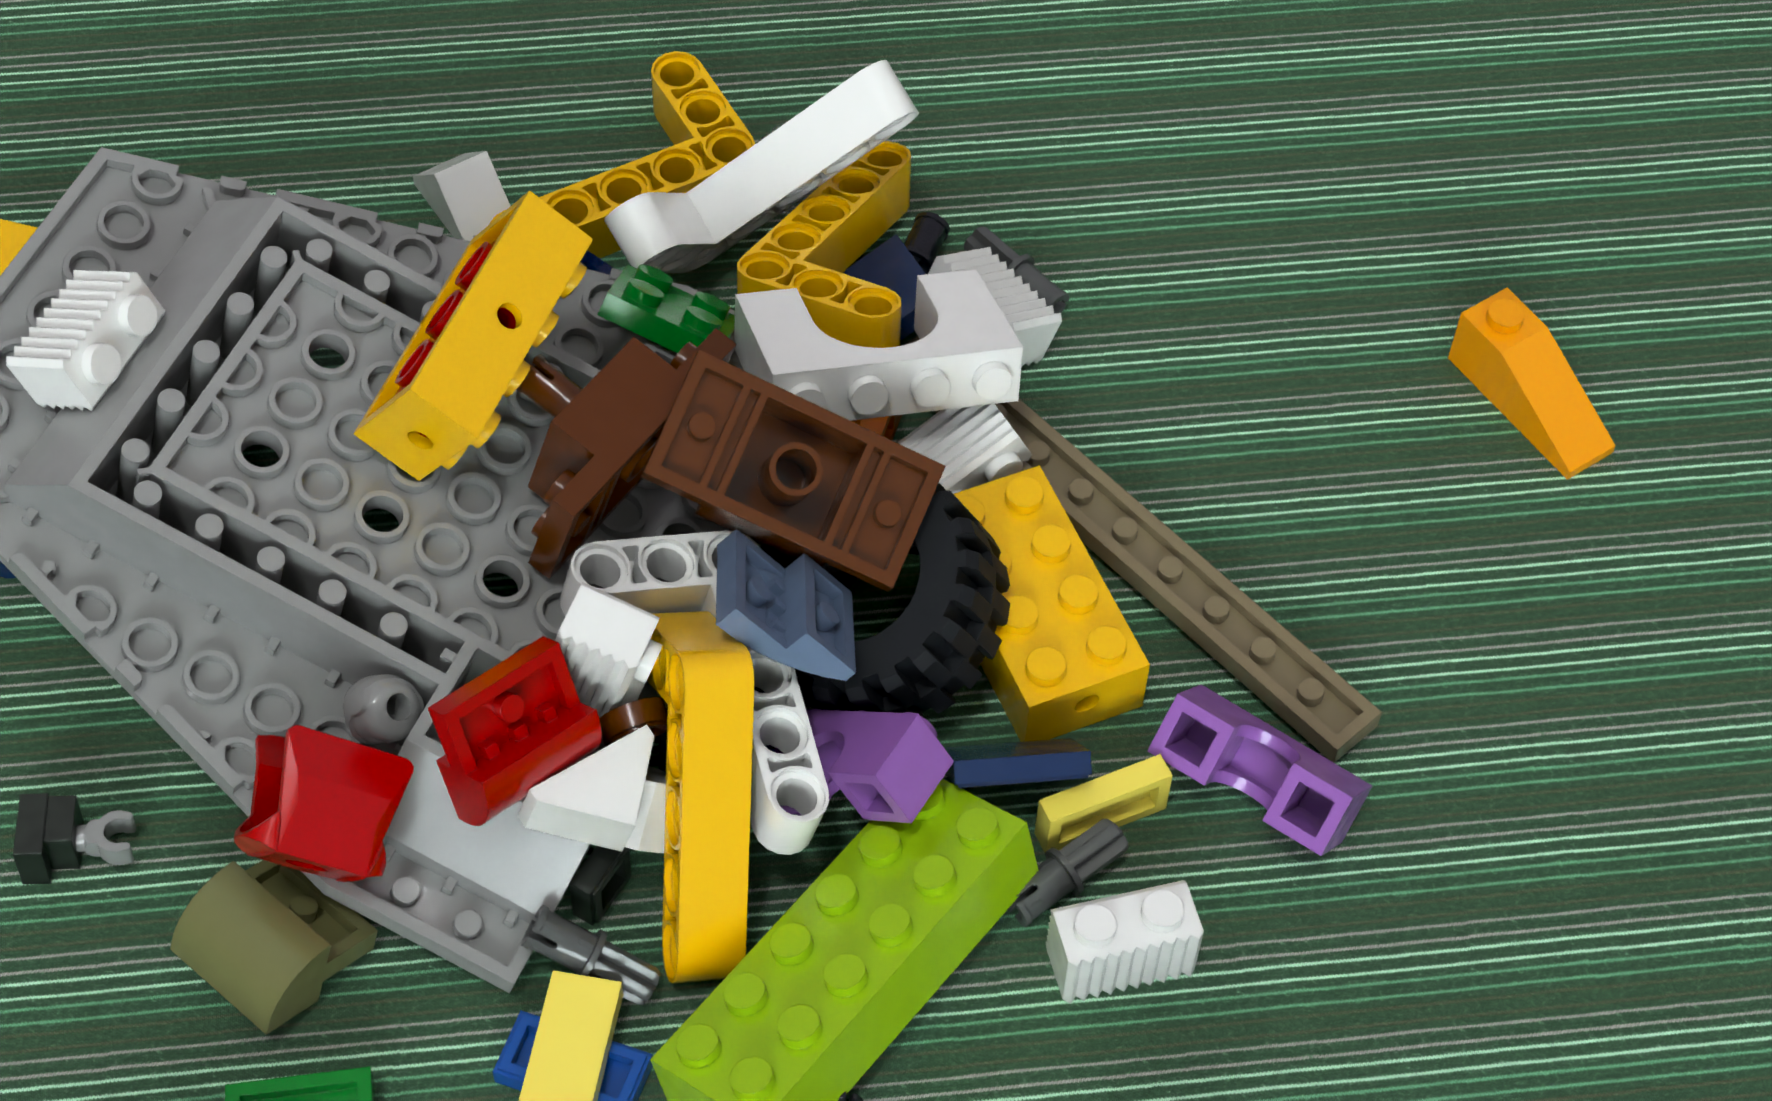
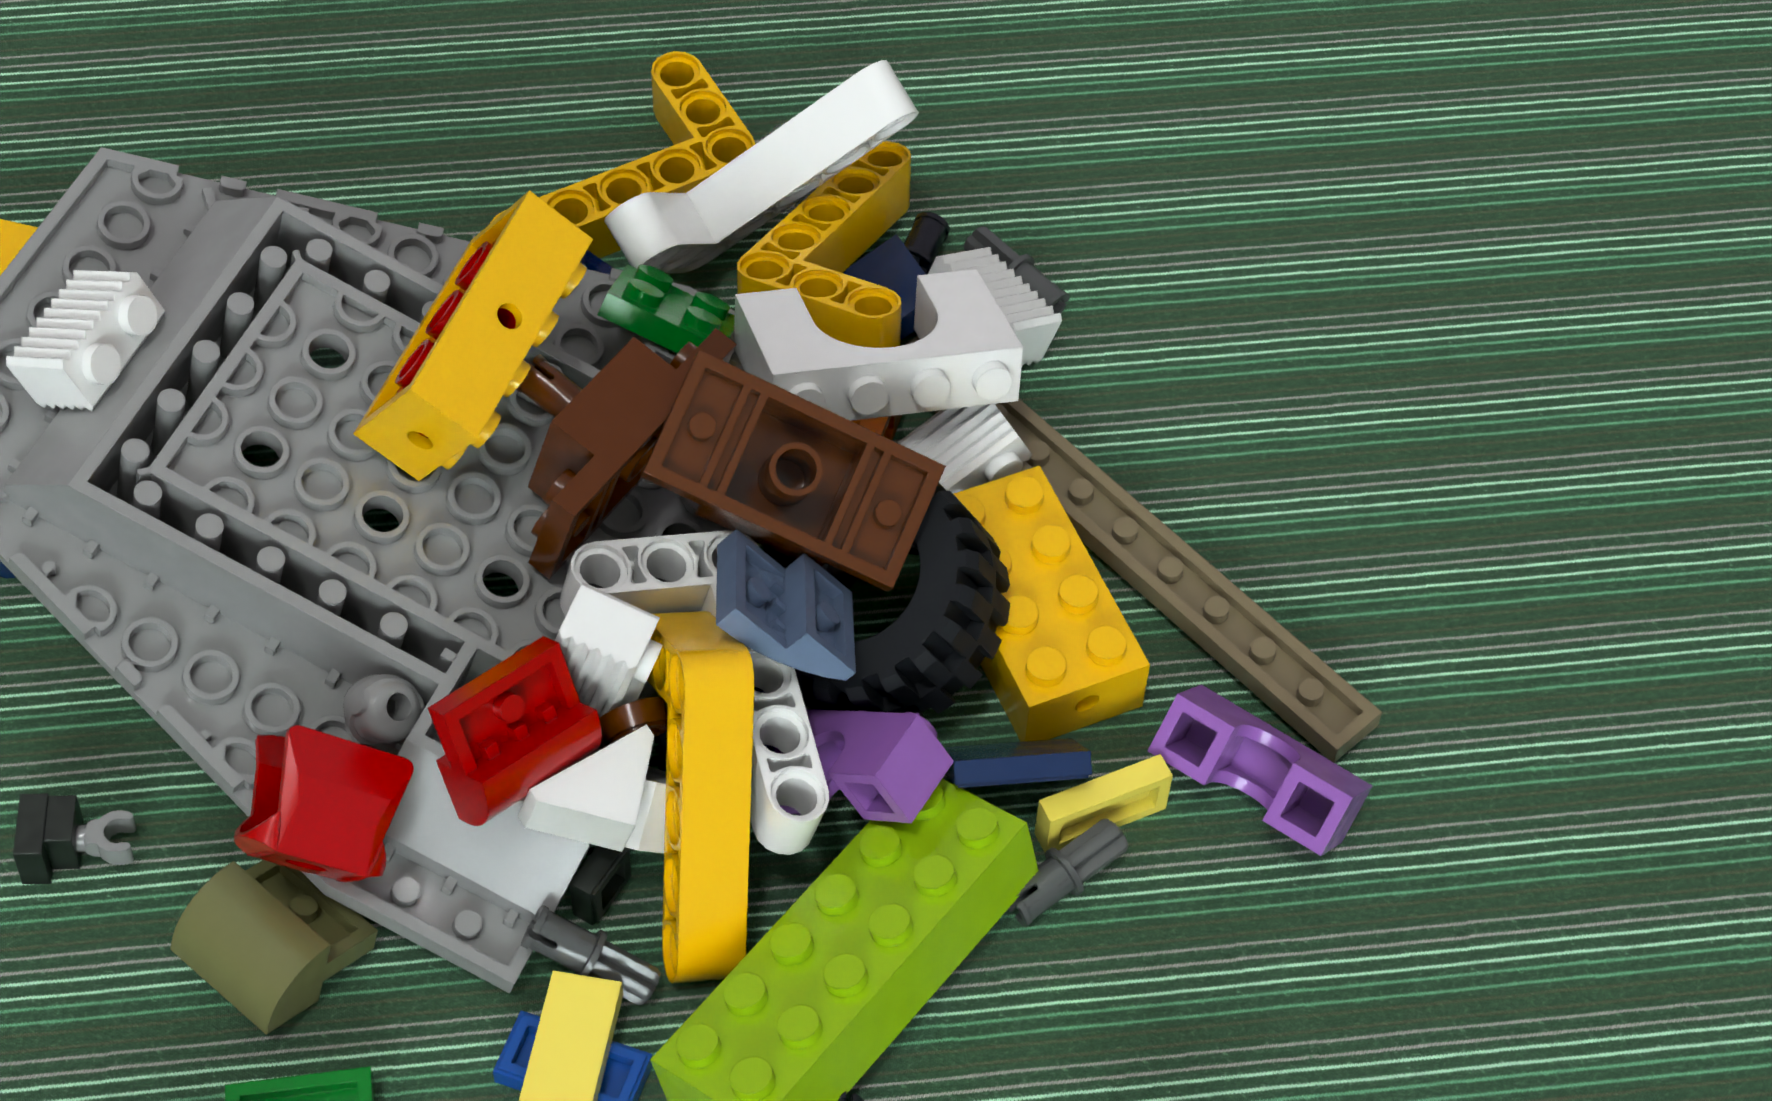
white slope [413,151,511,241] -> none
white brick [1046,880,1204,1004] -> none
light orange slope [1448,287,1616,480] -> none

